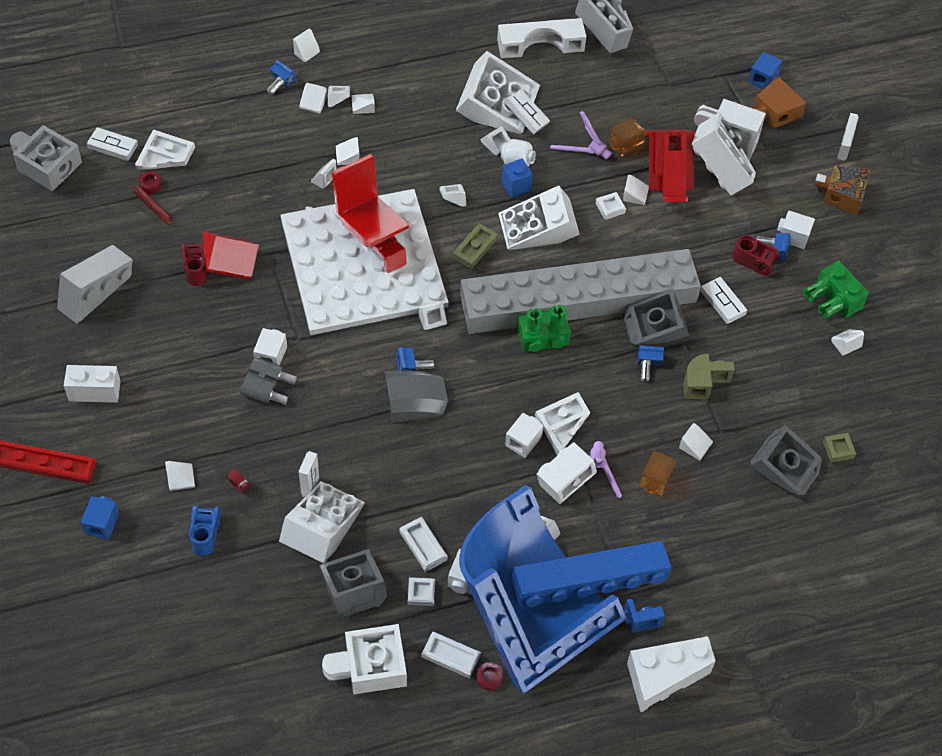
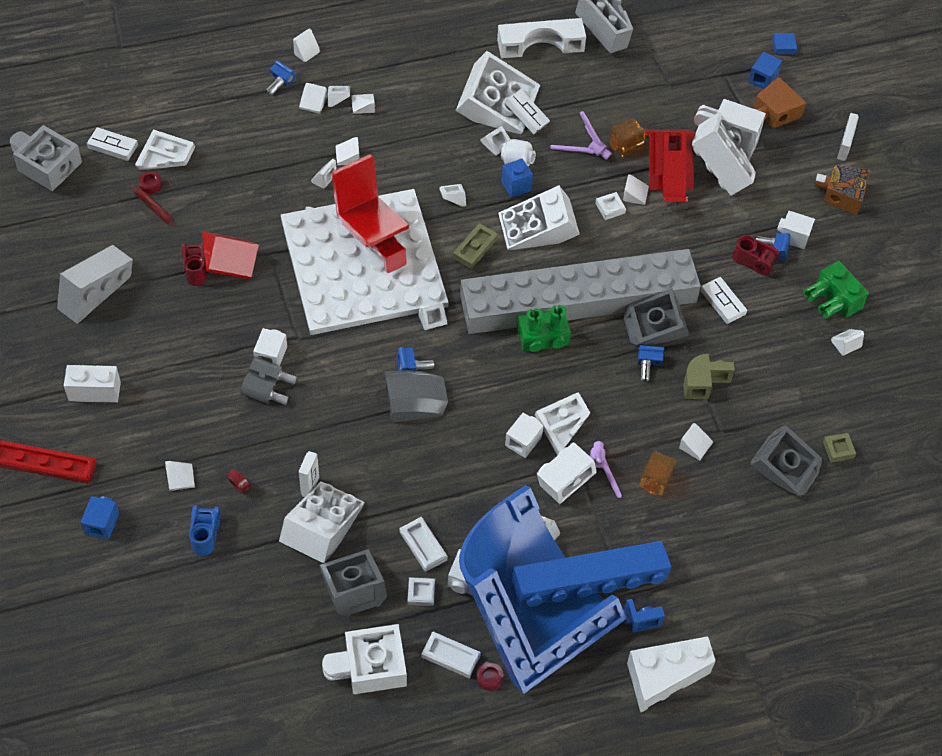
none -> blue tile [772,33,797,54]

